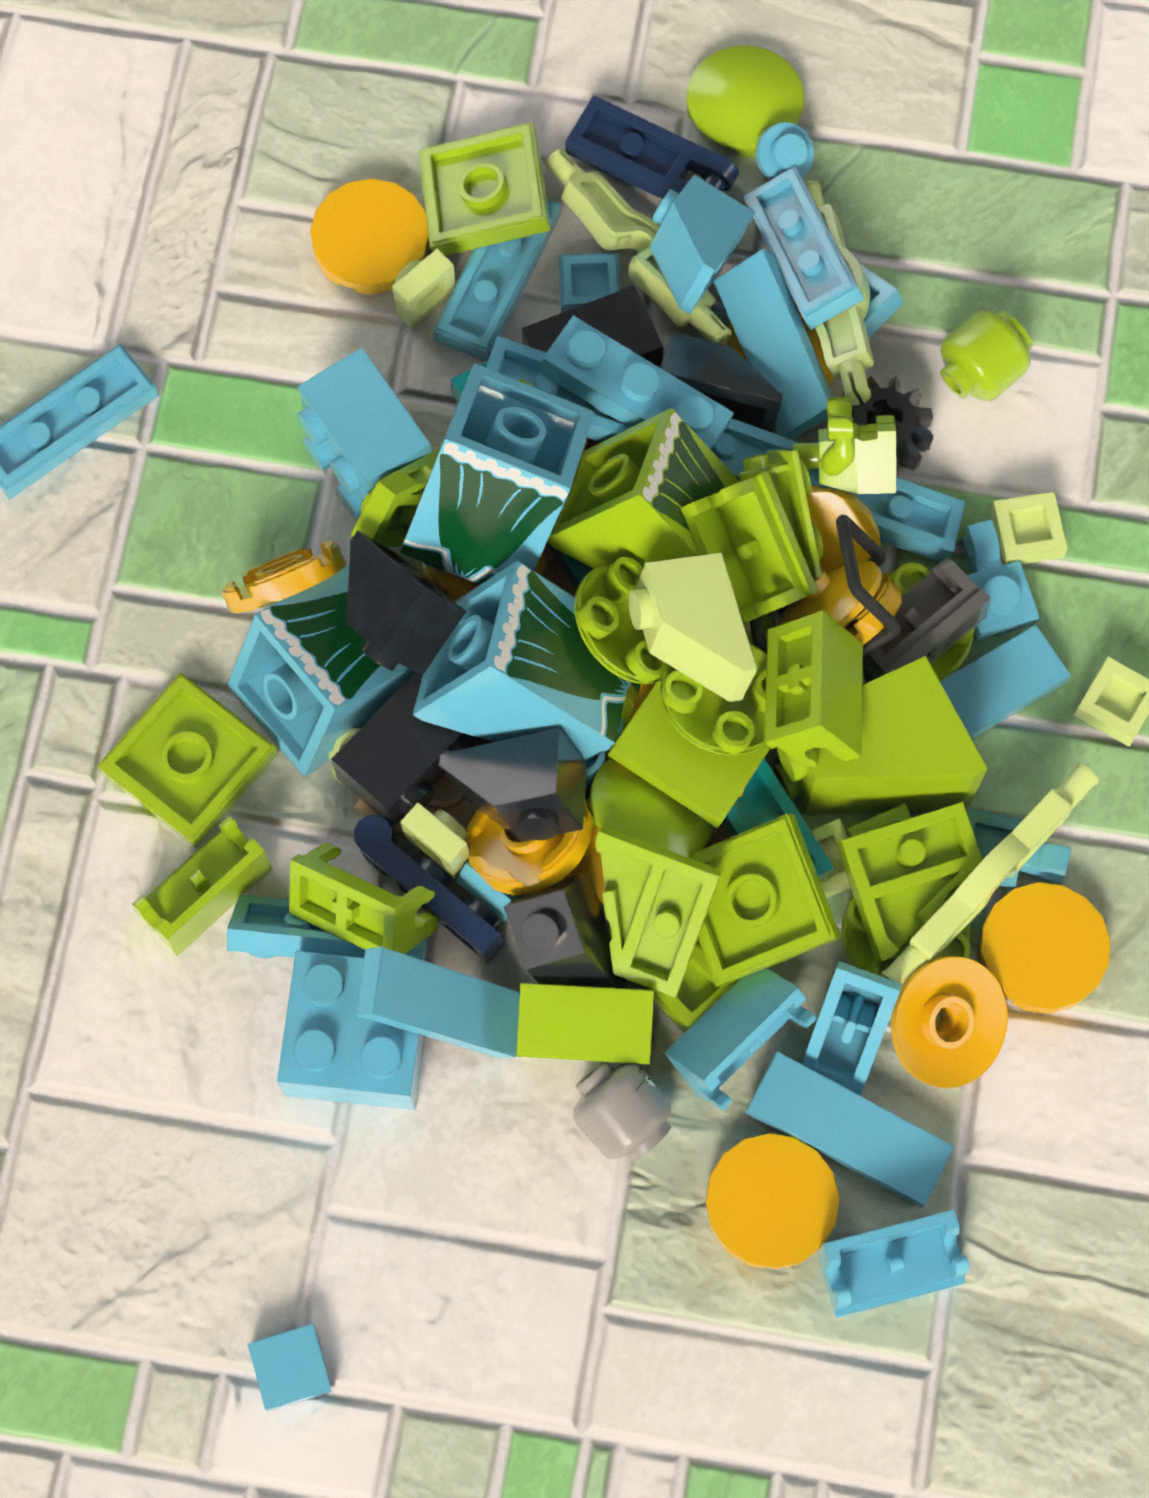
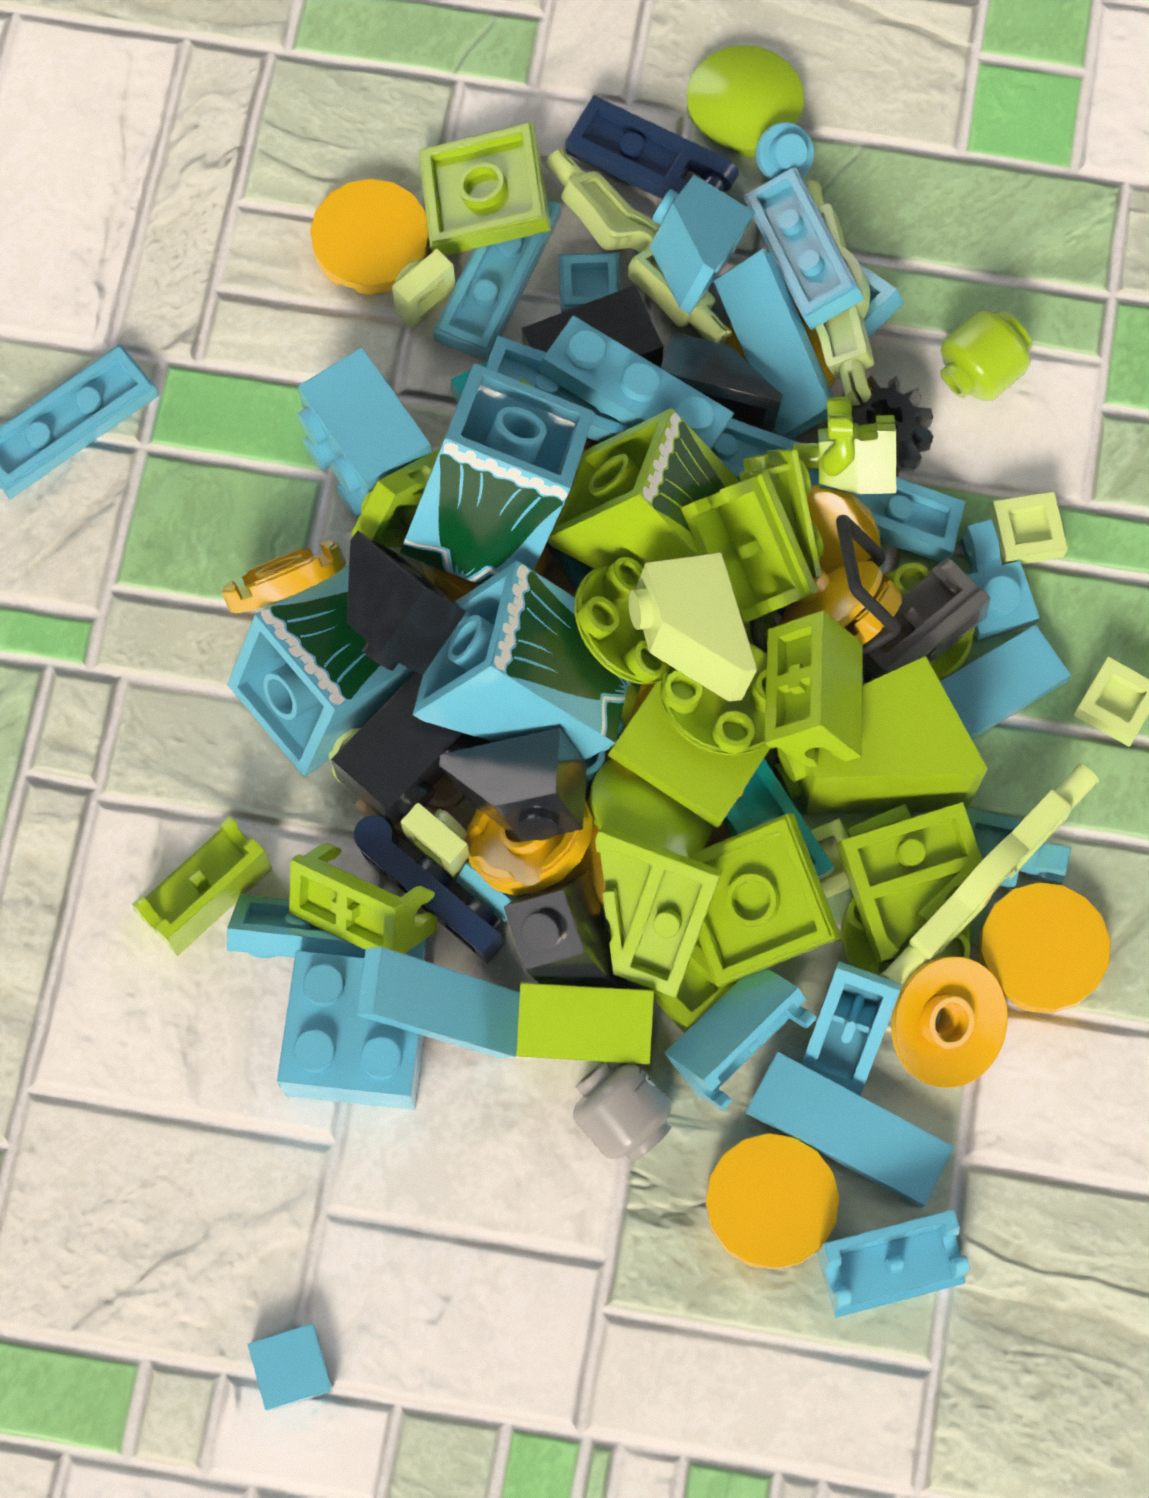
lime tile [97,672,279,848] -> none

